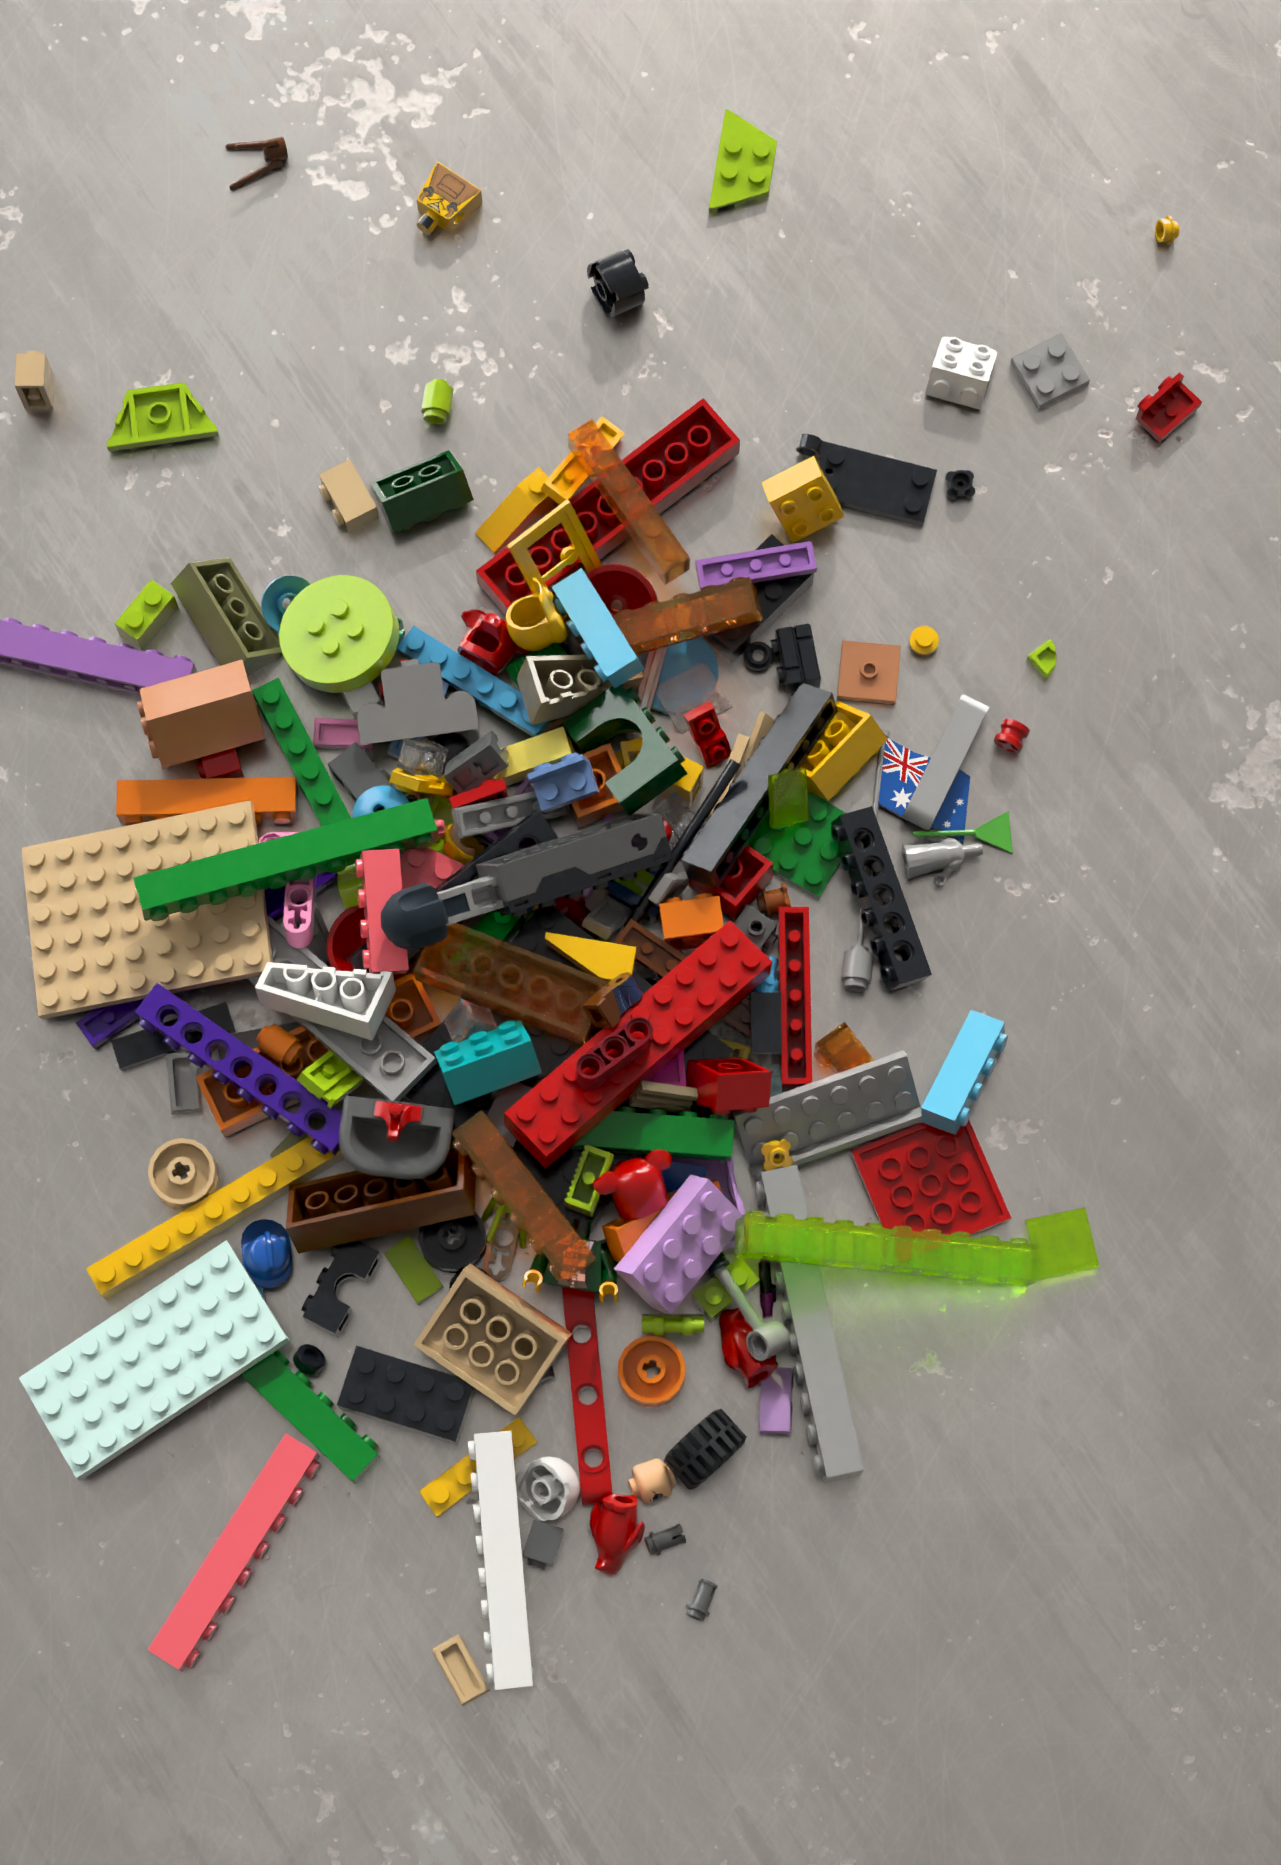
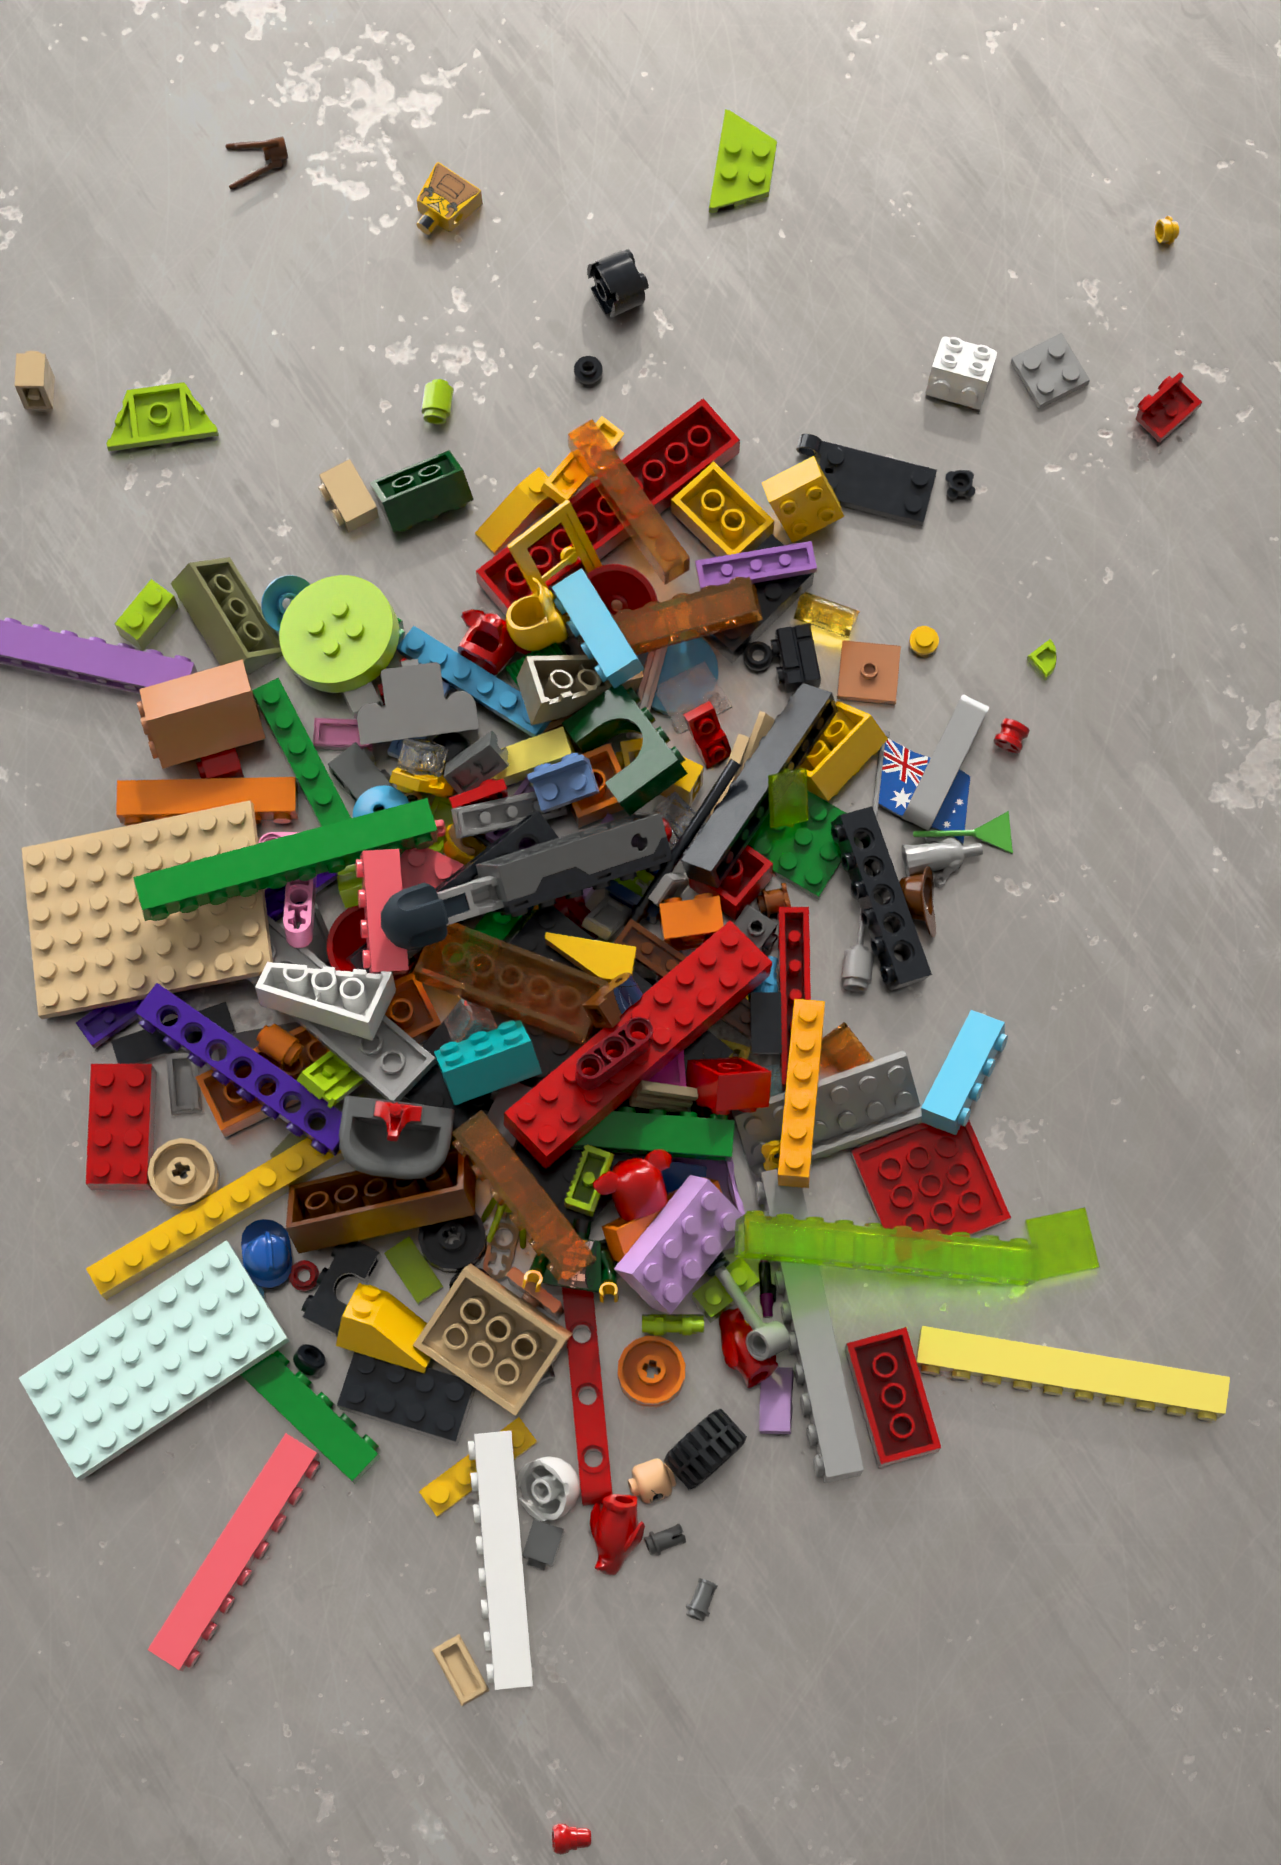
none -> red brick [86,1064,157,1191]
none -> red plate [289,1260,320,1291]
none -> yellow slope [336,1283,431,1373]
none -> nougat plate [506,1267,564,1321]
none -> red piece [552,1824,591,1855]
none -> black plate [574,356,603,384]
none -> yellow brick [671,461,775,557]
none -> light orange brick [778,999,825,1188]
none -> clear yellow bracket [793,592,860,638]
none -> red brick [845,1327,941,1468]
none -> reddish brown piece [899,866,936,938]
none -> light yellow brick [916,1326,1230,1421]

